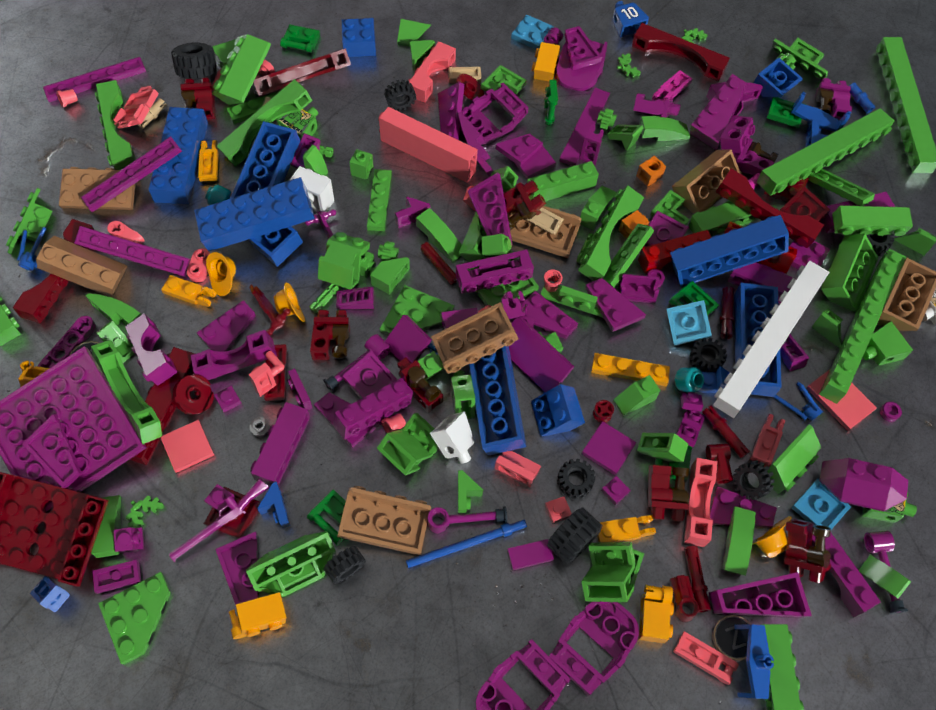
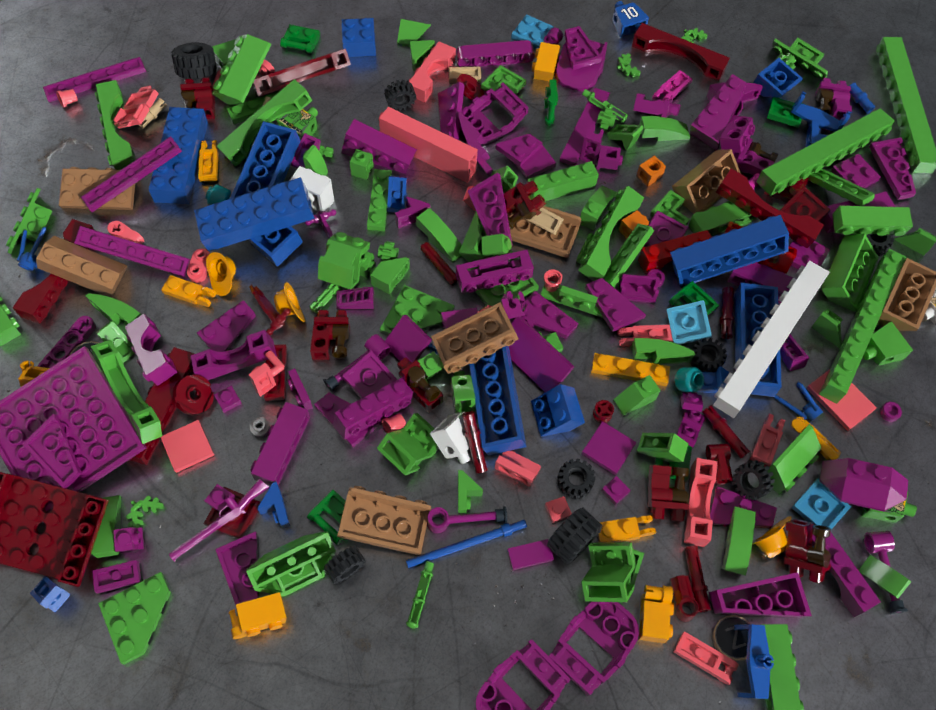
none -> magenta wedge [341,119,417,174]
none -> blue slope [387,176,407,213]
none -> bright green piece [406,561,434,629]
none -> magenta beam [456,40,535,67]
none -> dark red pin [462,411,488,473]
none -> bright green piece [582,89,628,123]
none -> magenta brick [596,145,623,170]
none -> coral hinge [617,325,673,347]
none -> bright green slope [631,338,695,365]
none -> light orange hinge [792,416,841,460]
none -> magenta plate [831,153,881,188]
none -> magenta wing [869,137,916,200]

